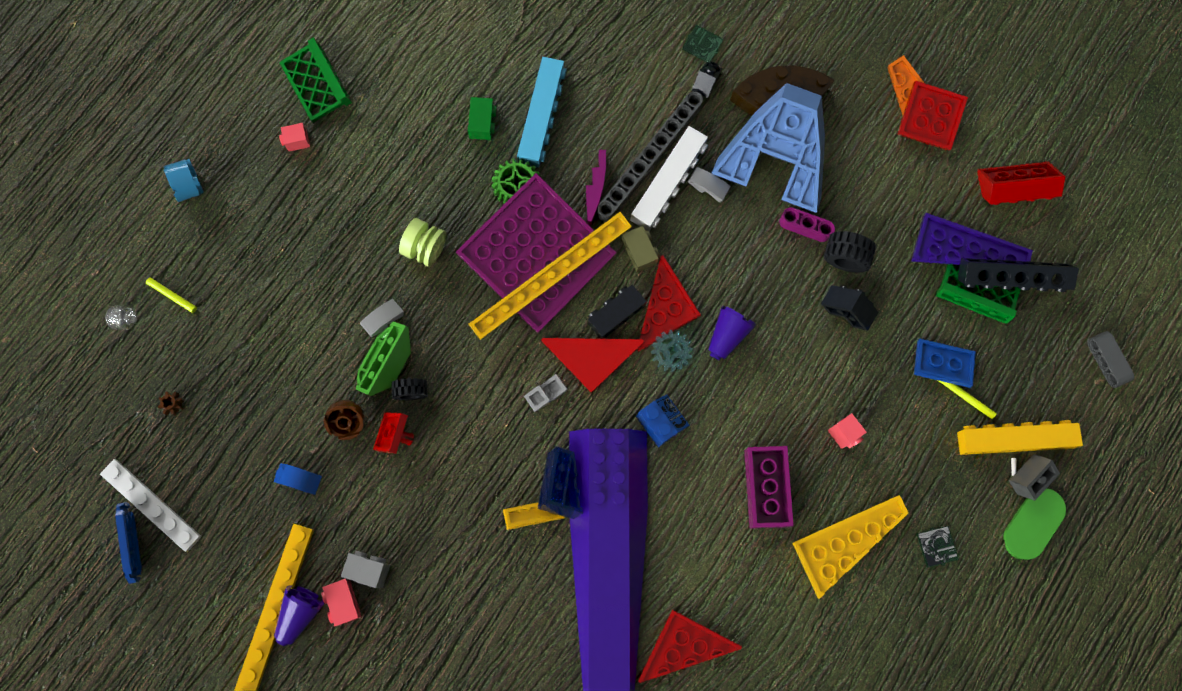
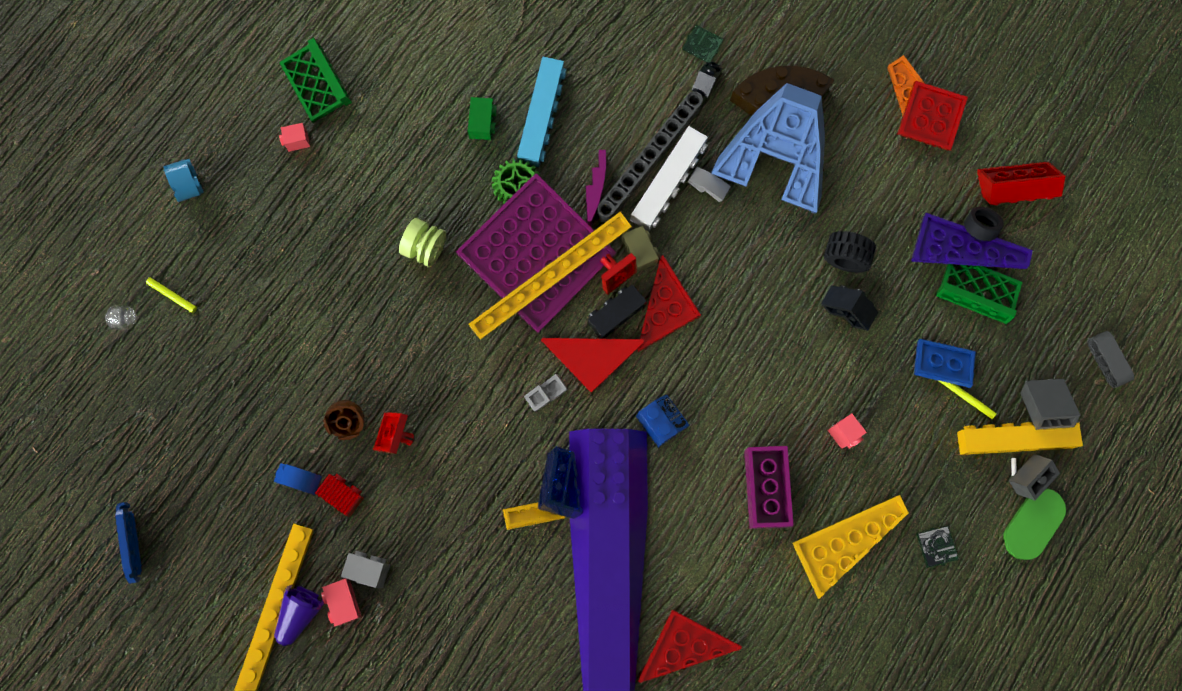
white plate [100,459,202,552] -> none
reddish brown gear [157,392,185,416] -> none
bright green wedge [356,321,411,396] -> none
light grey slope [360,299,404,338] -> none
black tyre [391,378,428,401] -> none
clear light blue gear [651,330,693,372] -> none
dark purple cone [708,305,756,361] -> none
magenta beam [779,207,835,242] -> none
black brick [957,258,1079,292] -> none
none -> red brick [315,474,364,517]
none -> red tile [600,253,637,295]
none -> black tyre [964,207,1004,241]
none -> dark grey brick [1020,379,1081,430]

